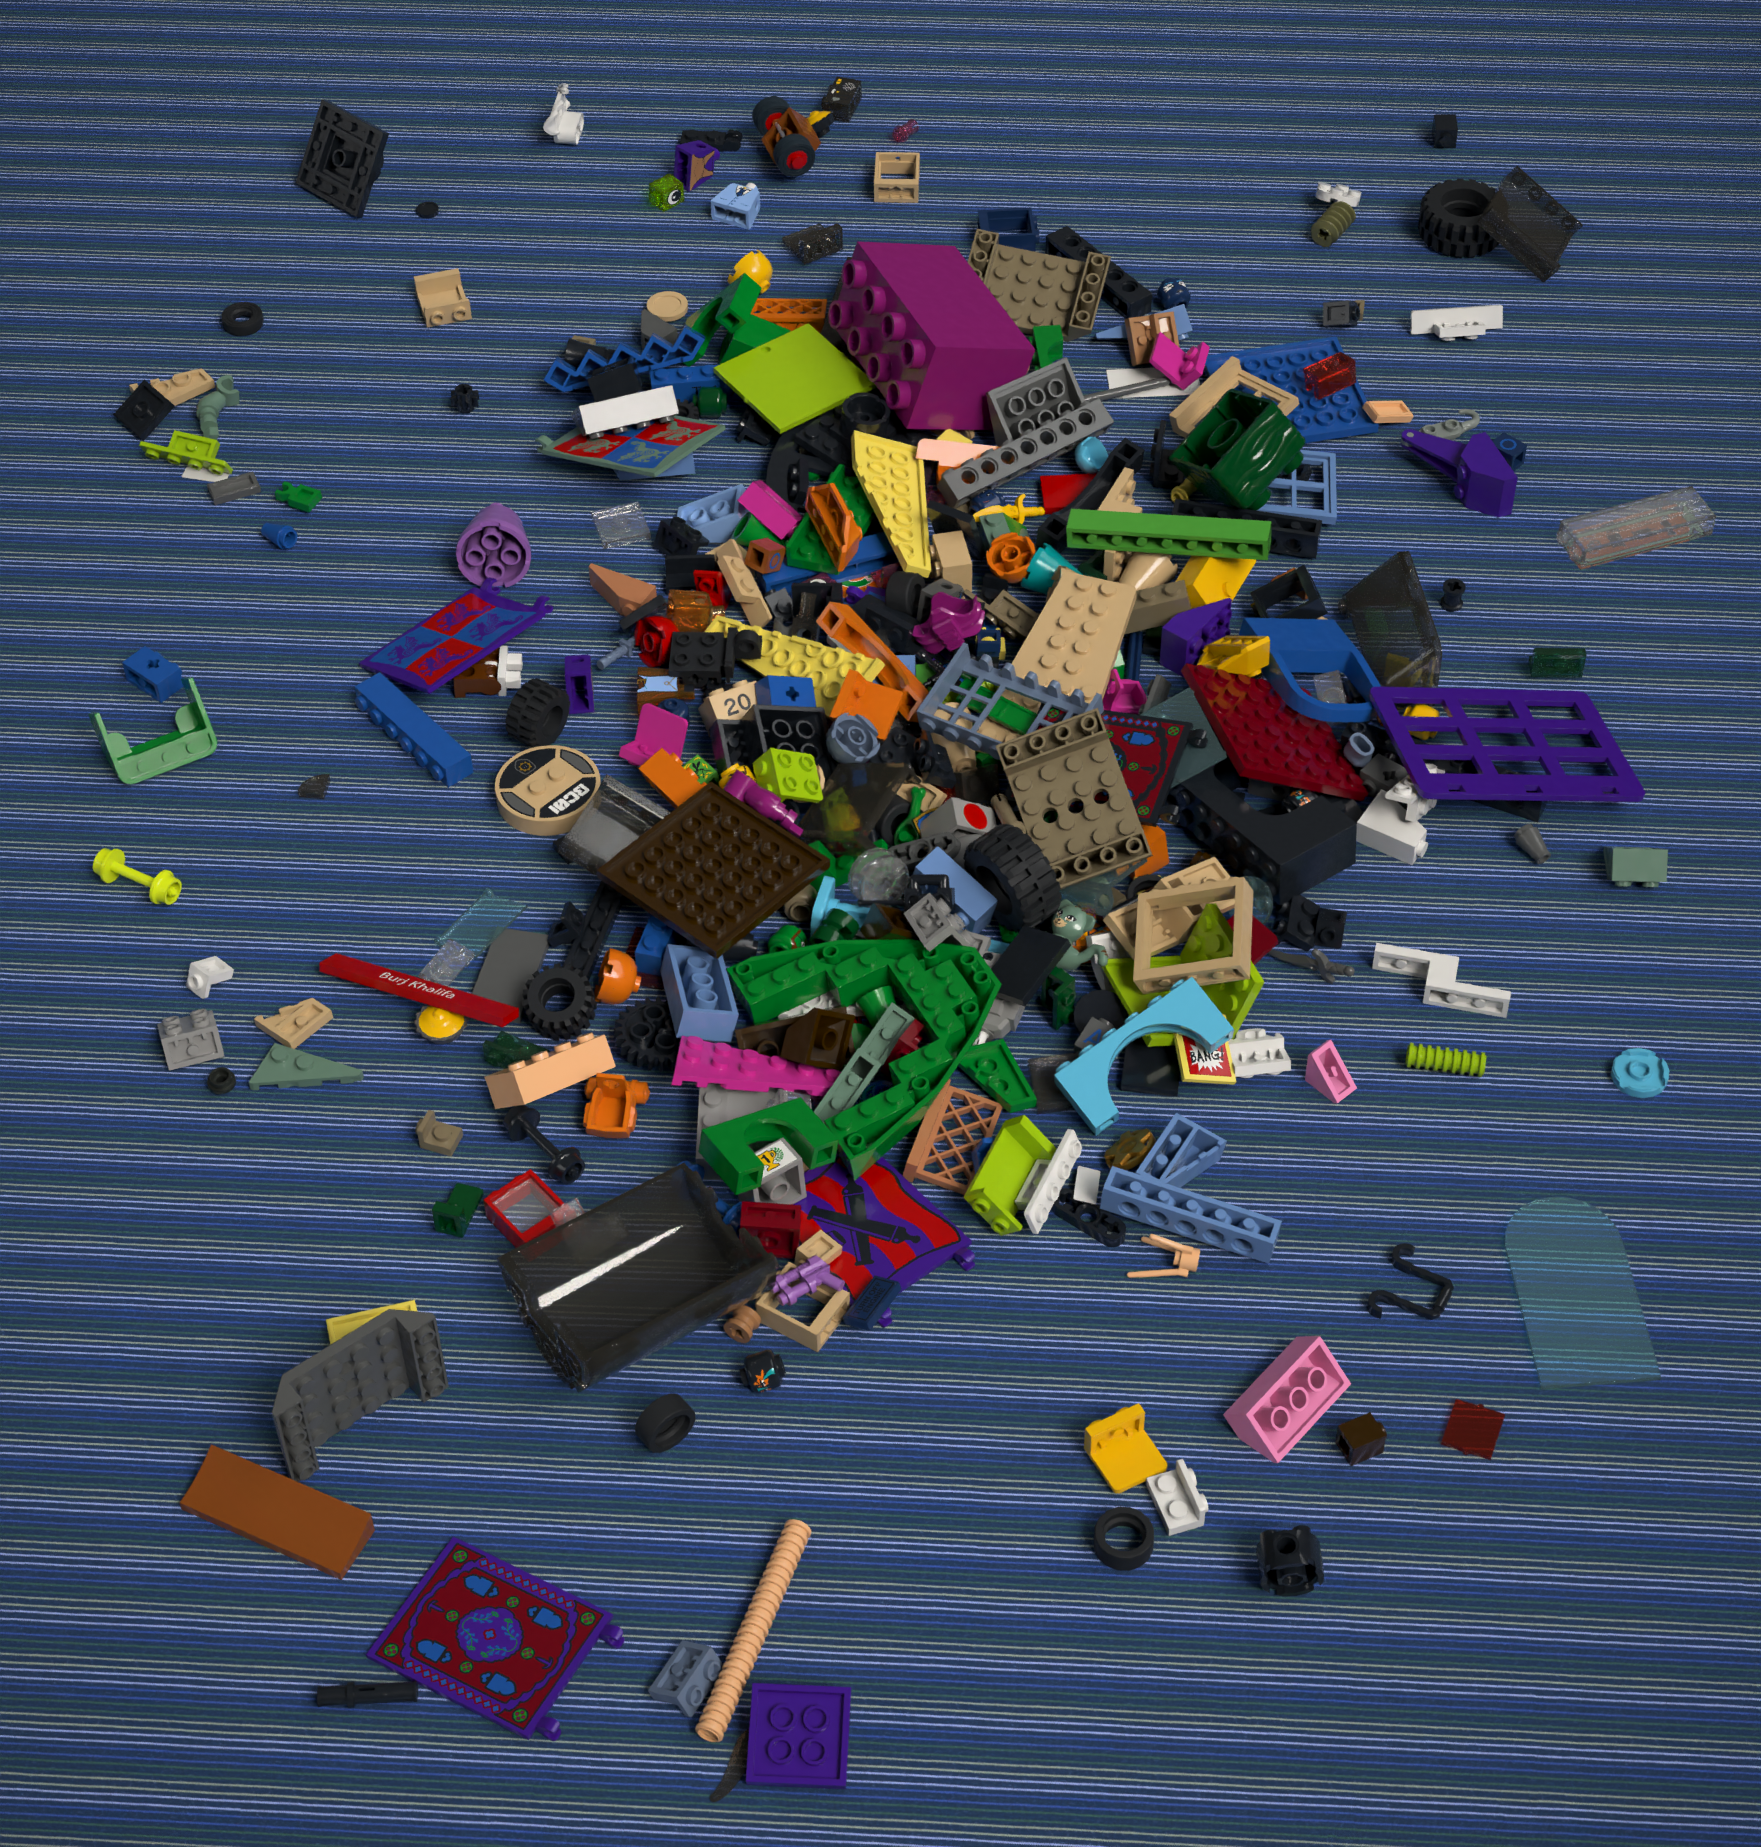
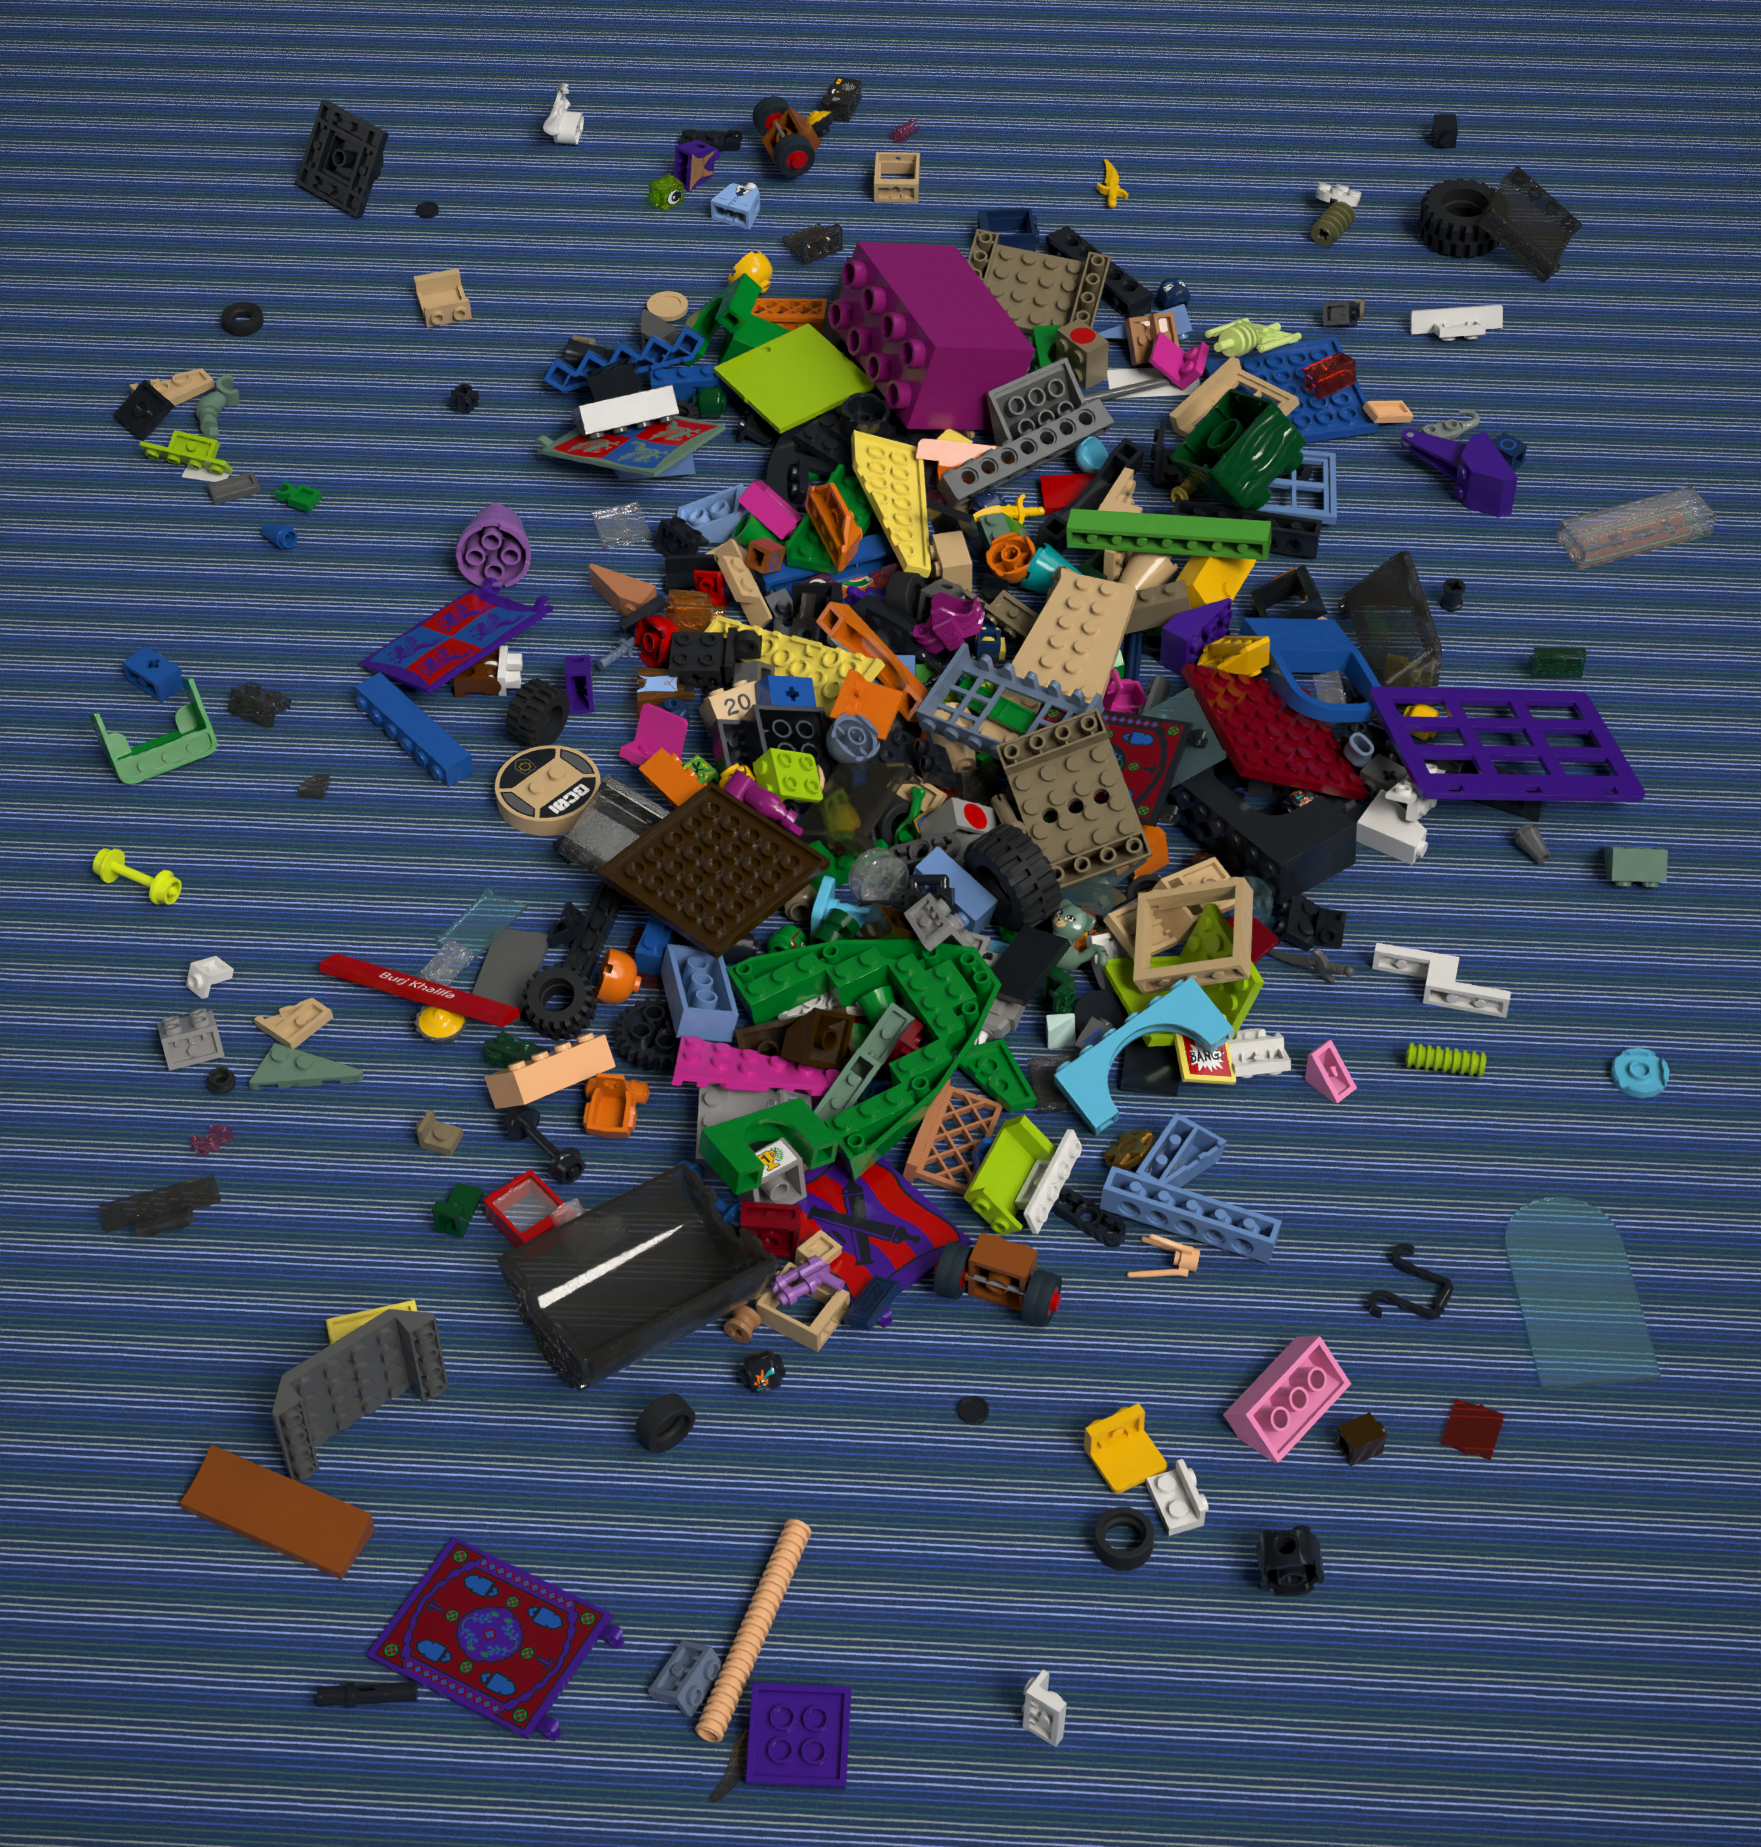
white sticker [1073,1166,1100,1204] -> none
none -> clear smoke bracket [99,1175,221,1237]
none -> clear pink piece [190,1124,234,1156]
none -> clear smoke bracket [228,682,292,728]
none -> flat silver brick [733,661,775,684]
none -> brick [933,1233,1062,1327]
none -> black piece [958,1396,989,1425]
none -> white bracket [1022,1669,1067,1747]
none -> light aqua slope [1046,1013,1076,1049]
none -> dark tan brick [1055,319,1109,390]
none -> yellow piece [1096,159,1128,208]
none -> yellowish green bar [1205,318,1302,357]

